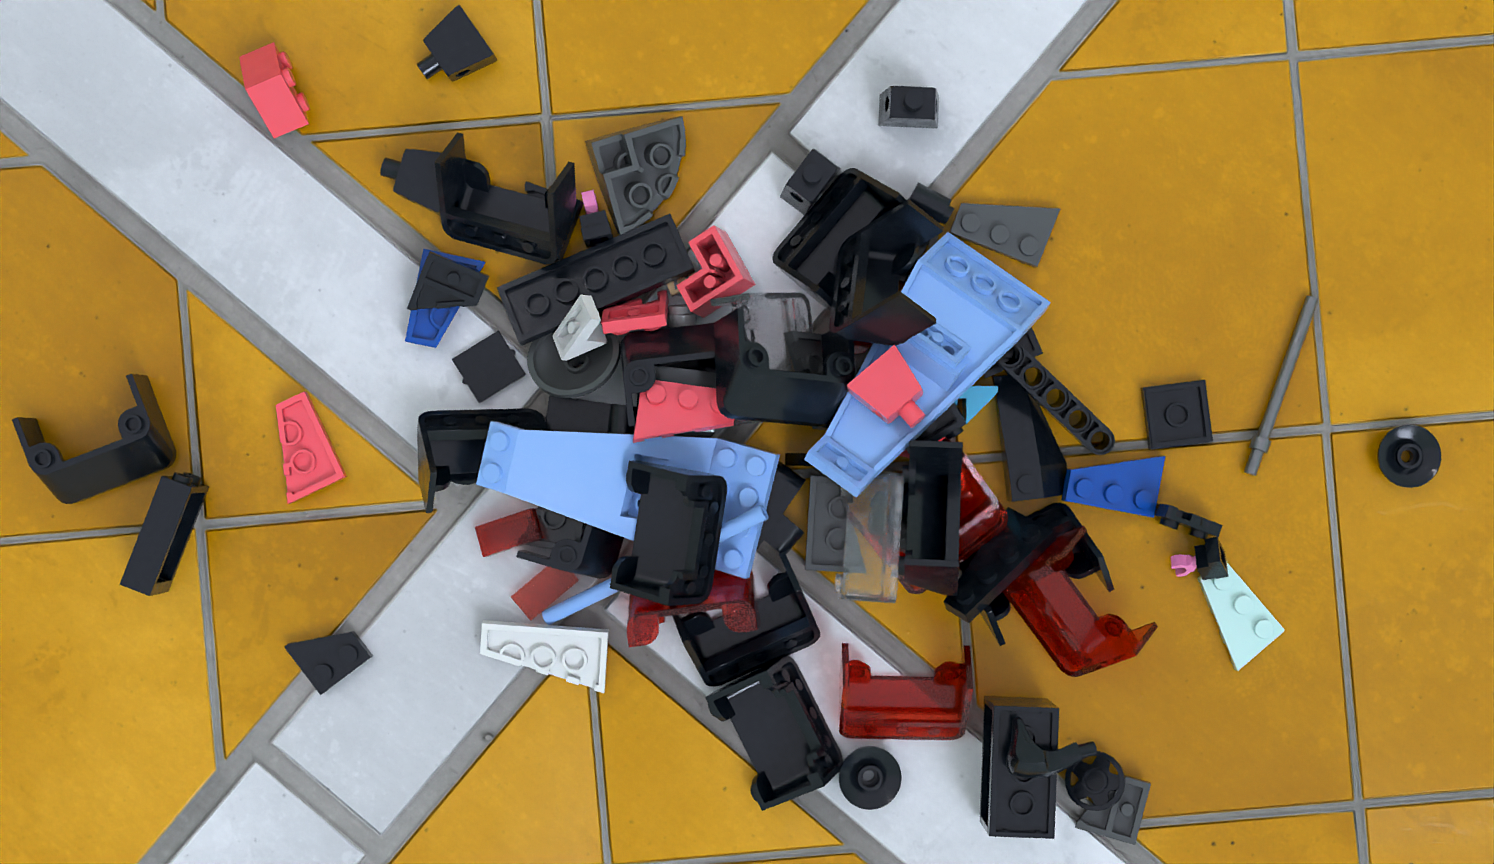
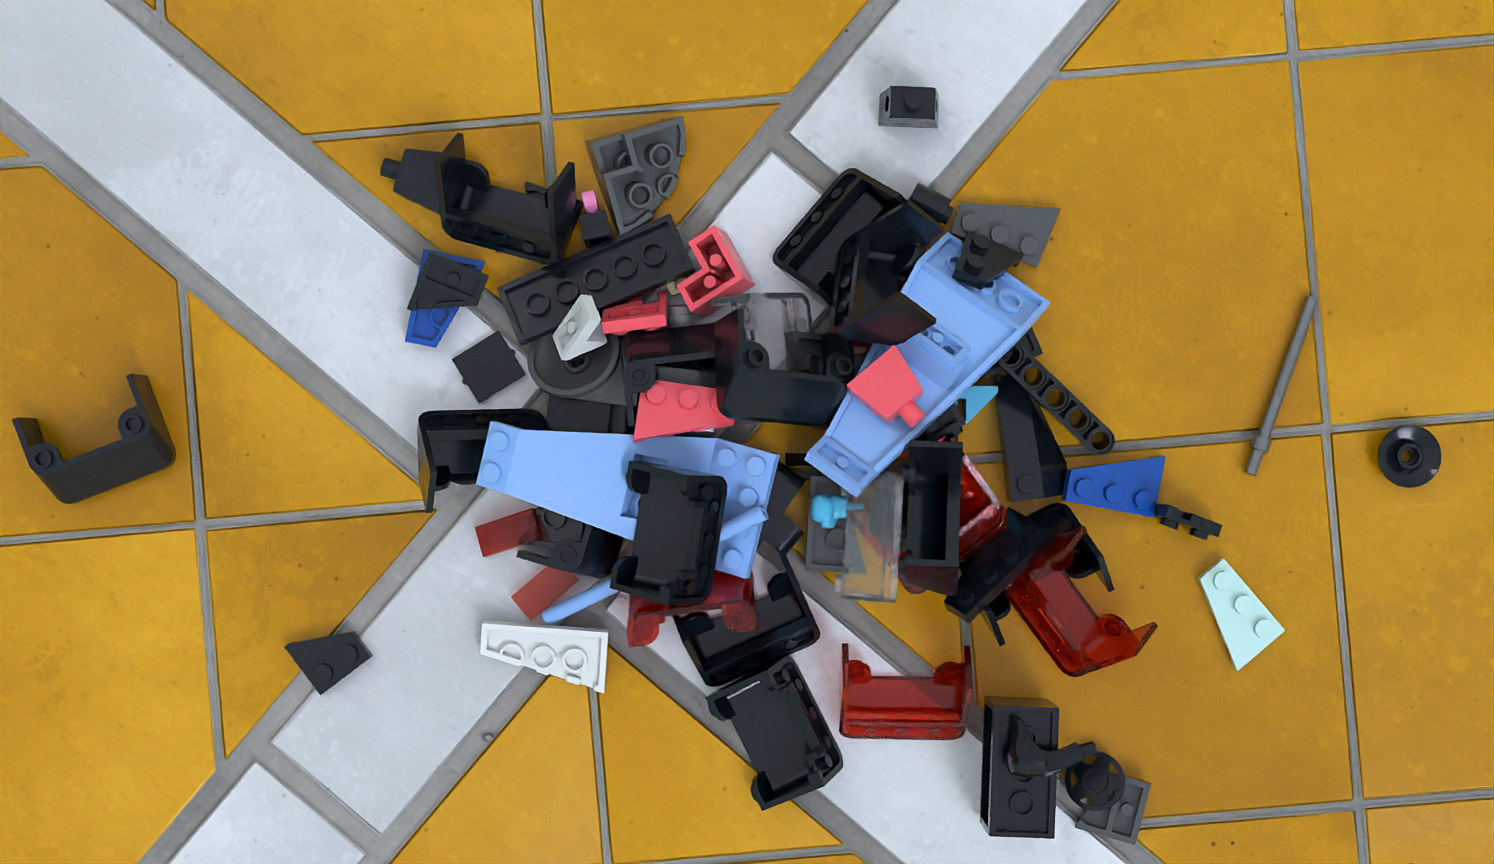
black piece [119,472,209,596] -> none
coral brick [239,42,310,139] -> none
coral wing [276,391,347,504] -> none
black torso [417,5,497,82] -> none
black torso [780,149,841,216] -> none
black dish [839,746,902,810] -> none
black tile [1141,380,1213,450] -> none
black piece [1170,537,1228,580] -> none
none -> medium azure piece [810,493,865,528]
none -> black wing [952,230,1024,290]

